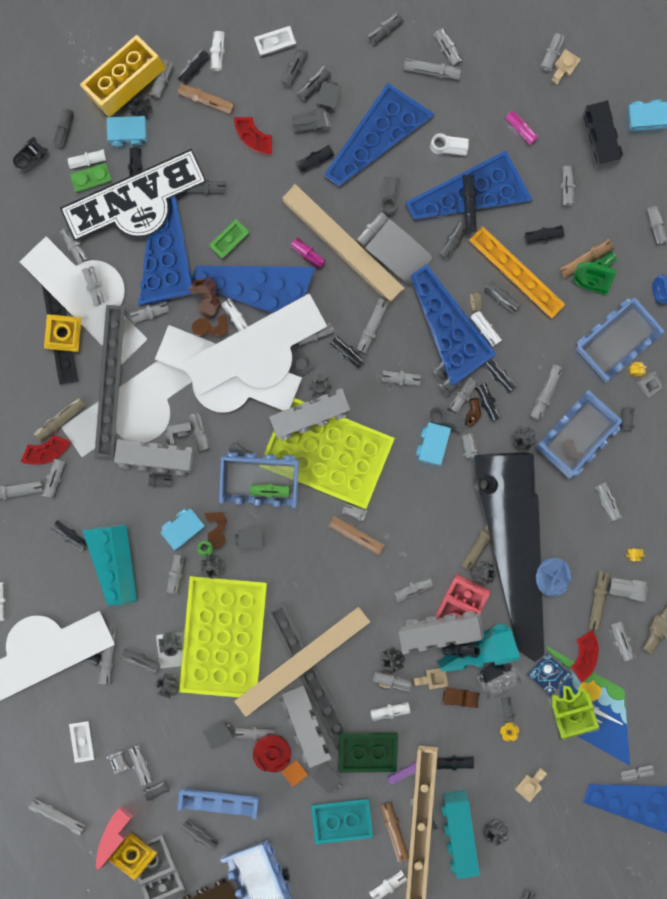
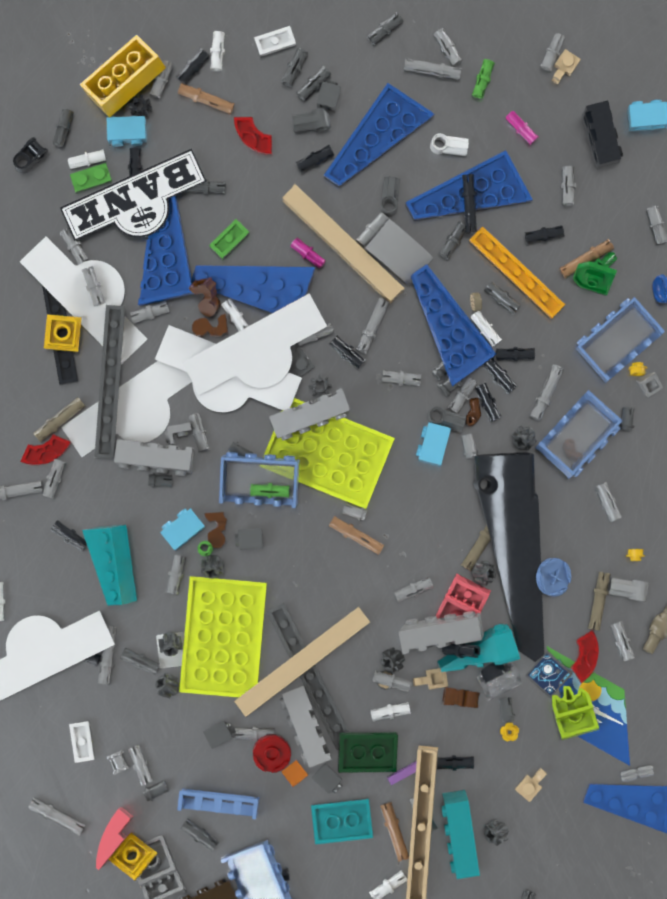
none -> bright green pin [472,59,495,99]
none -> black pin [496,347,535,362]

